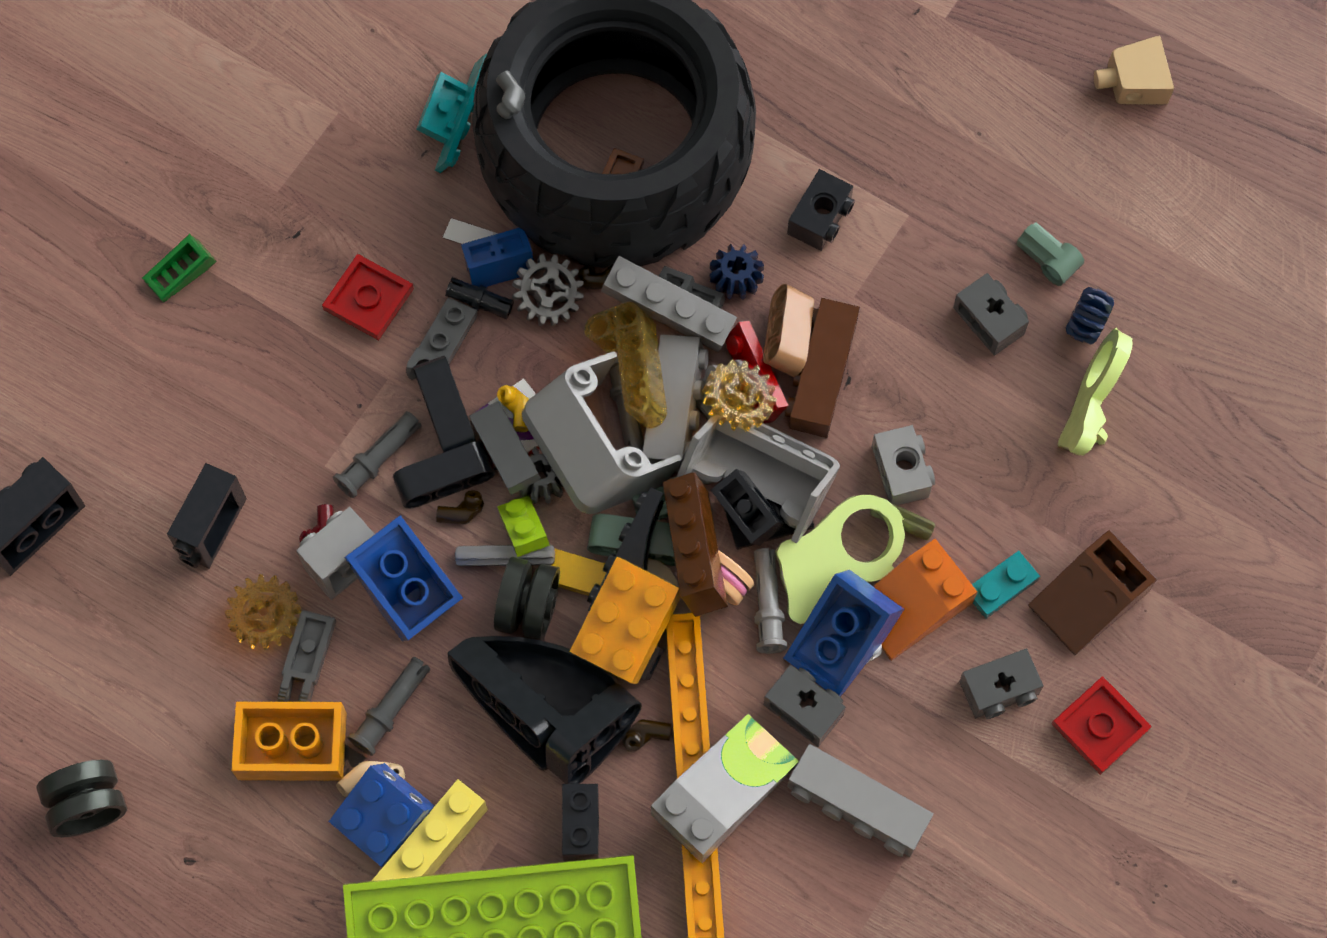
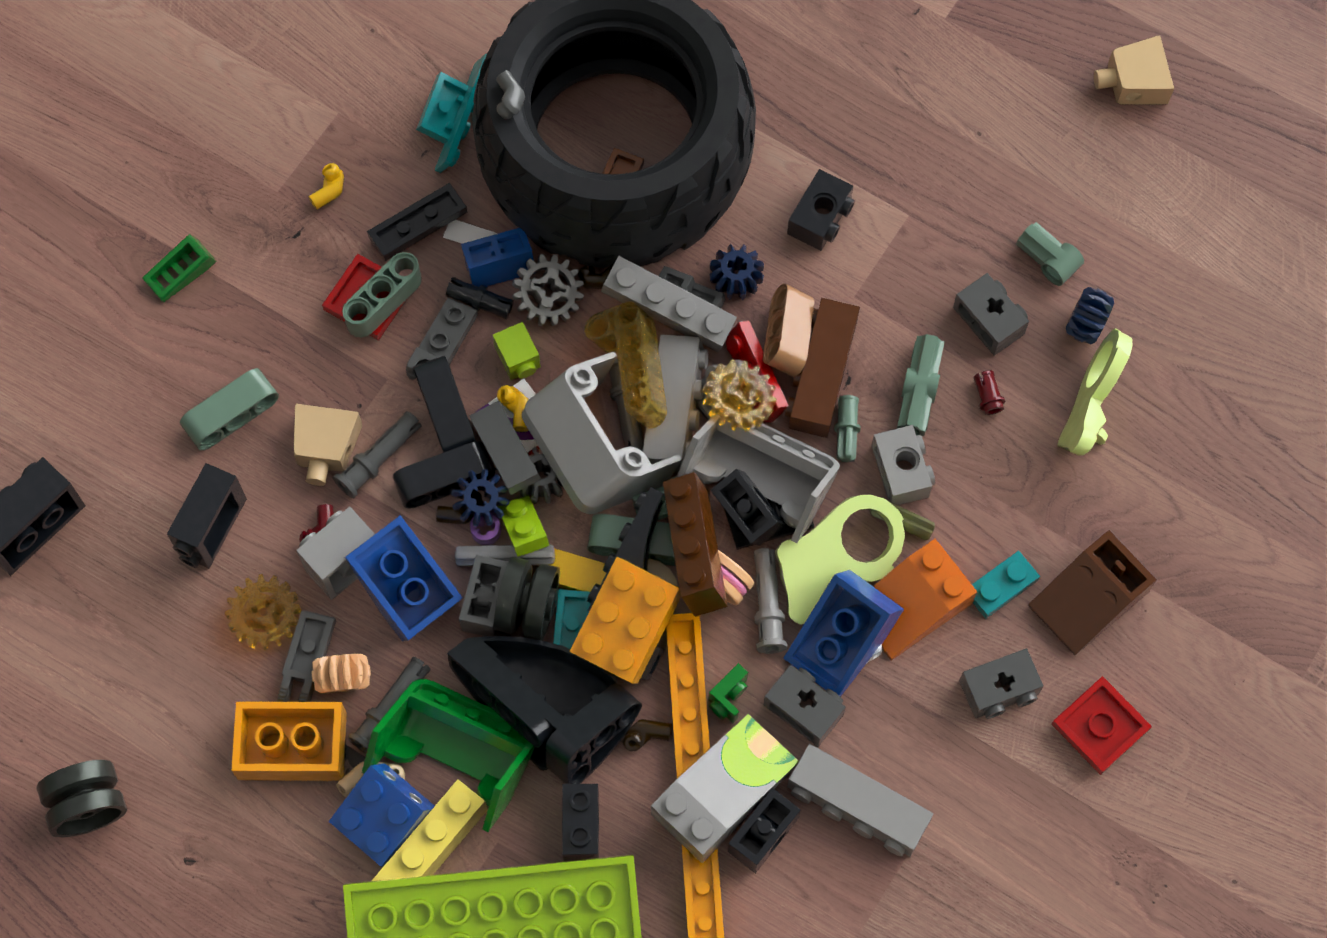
none -> sand green beam [180,368,279,450]
none -> tan torso [294,404,362,486]
none -> yellow arm [308,163,344,210]
none -> light nougat gear [311,654,371,693]
none -> sand green beam [342,252,422,338]
none -> green windscreen [362,679,535,832]
none -> black plate [367,183,468,261]
none -> dark blue gear [451,469,509,527]
none -> dark grey brick [459,555,508,636]
none -> medium lavender bush [470,513,501,545]
none -> lime brick [493,322,541,380]
none -> teal plate [553,589,591,649]
none -> green bracket [708,663,749,723]
none -> black brick [728,788,801,874]
none -> sand green axle [834,395,861,462]
none -> sand green piece [897,334,945,436]
none -> dark red pin [973,370,1006,415]

